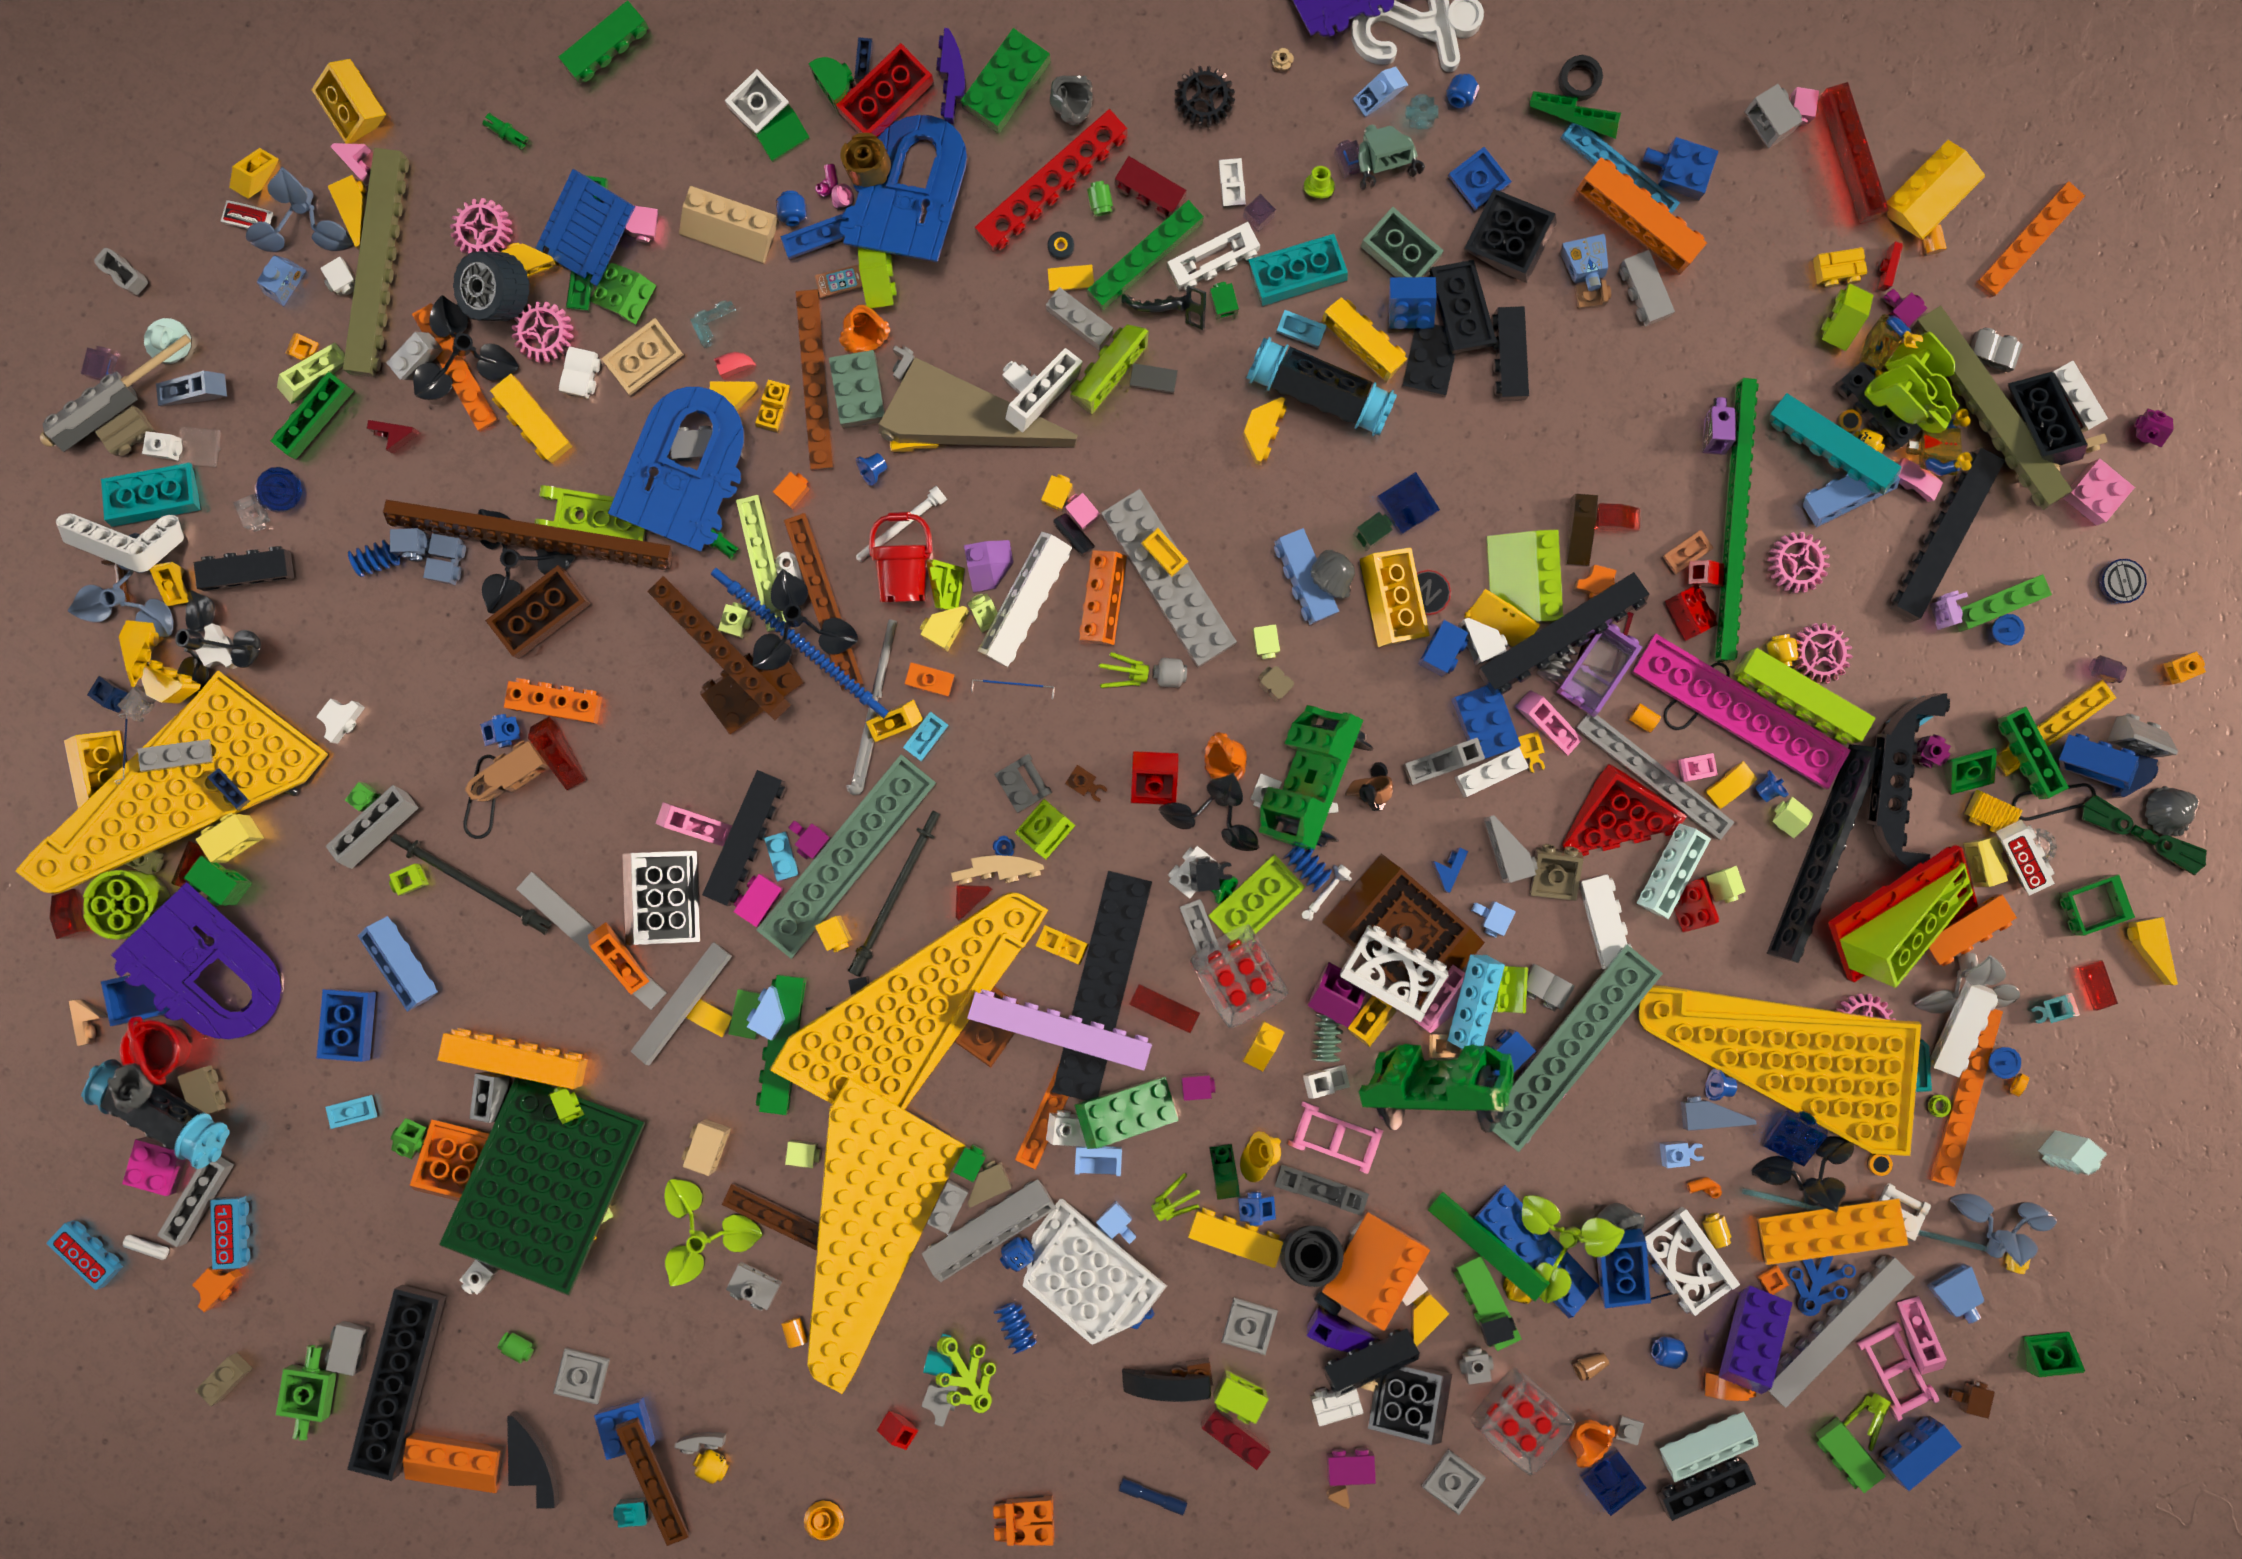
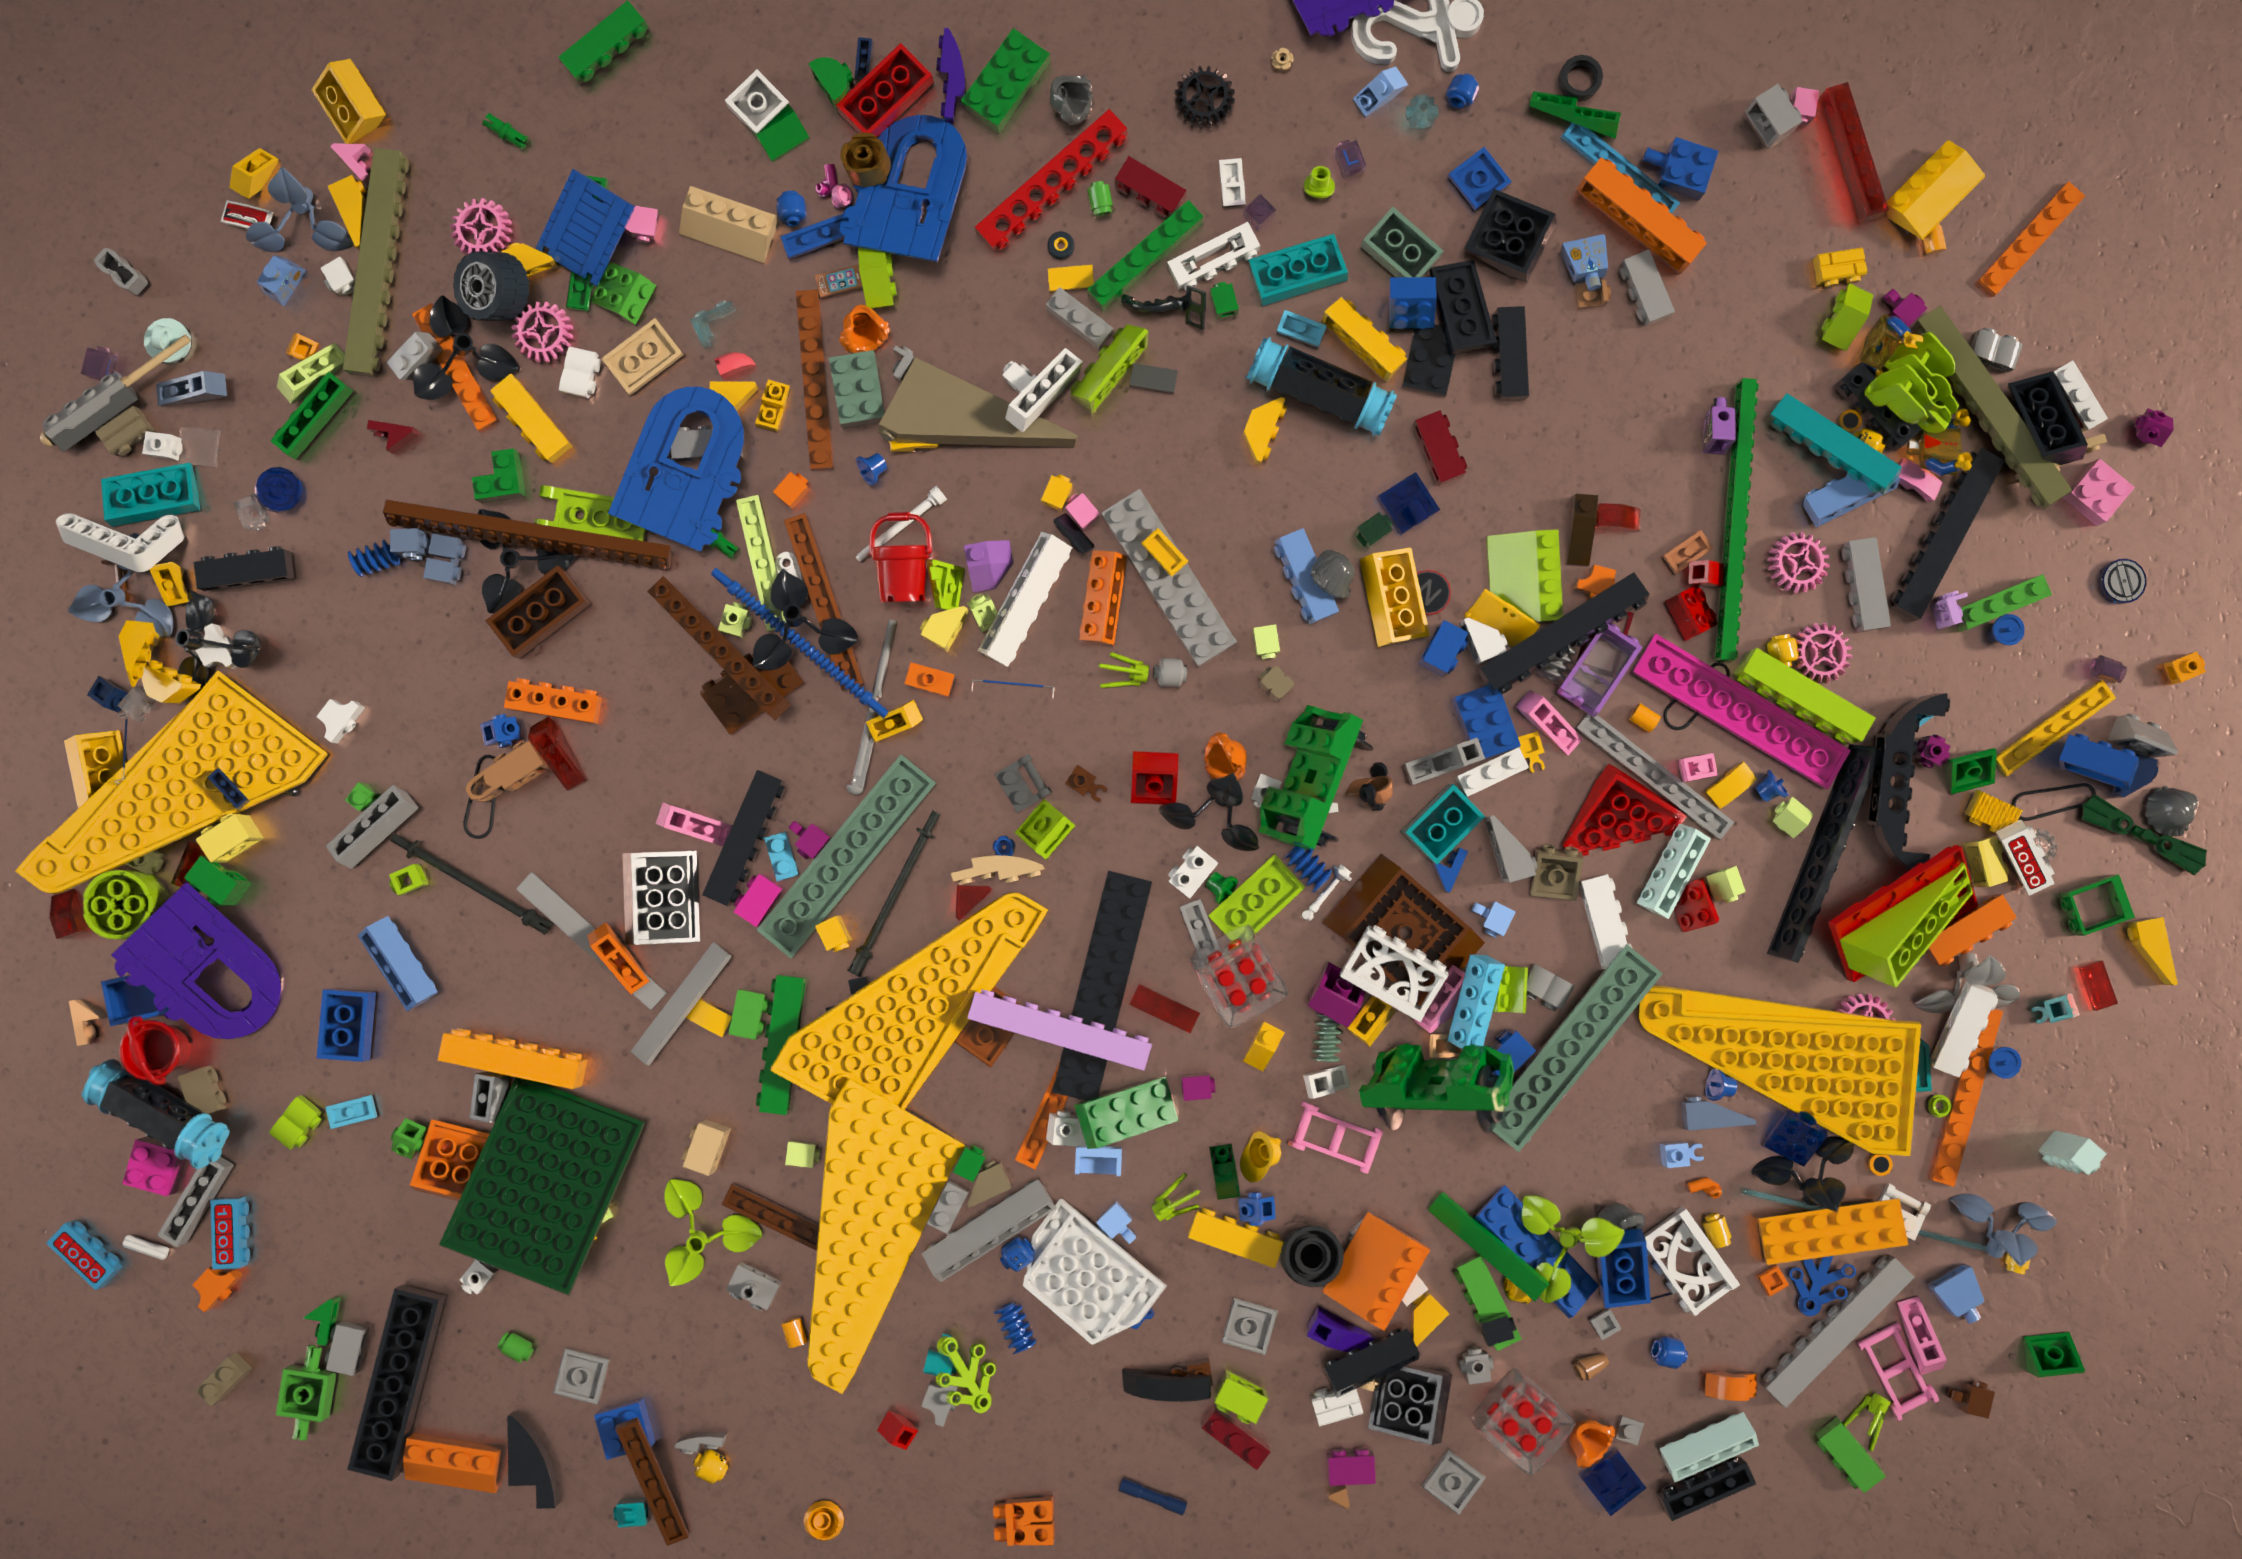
dark grey hair [107,1063,153,1113] -> none
light grey plate [138,739,213,772] -> none
lime brick [550,1087,584,1124] -> none
light blue slope [747,986,785,1040] -> none
medium azure plate [903,711,949,762] -> none
yellow slope [1036,925,1089,965] -> none
black brick [1189,856,1232,892] -> none
dark grey slope [1275,1165,1369,1216] -> none
black wheel [1315,1292,1342,1316] -> none
sand green torso [1358,125,1425,190] -> none
dark purple brick [1719,1286,1793,1394] -> none
red plate [1877,241,1903,292] -> none
blue piece [1878,1416,1962,1491] -> none
green brick [1997,707,2069,800] -> none
light orange tile [2010,1073,2029,1097] -> none
none -> lime brick [269,1095,323,1150]
none -> green slope [303,1296,340,1346]
none -> green brick [472,448,526,504]
none -> teal slope [1401,784,1485,865]
none -> dark red brick [1413,410,1467,486]
none -> light grey plate [1589,1308,1622,1341]
none -> light grey brick [1842,537,1891,633]

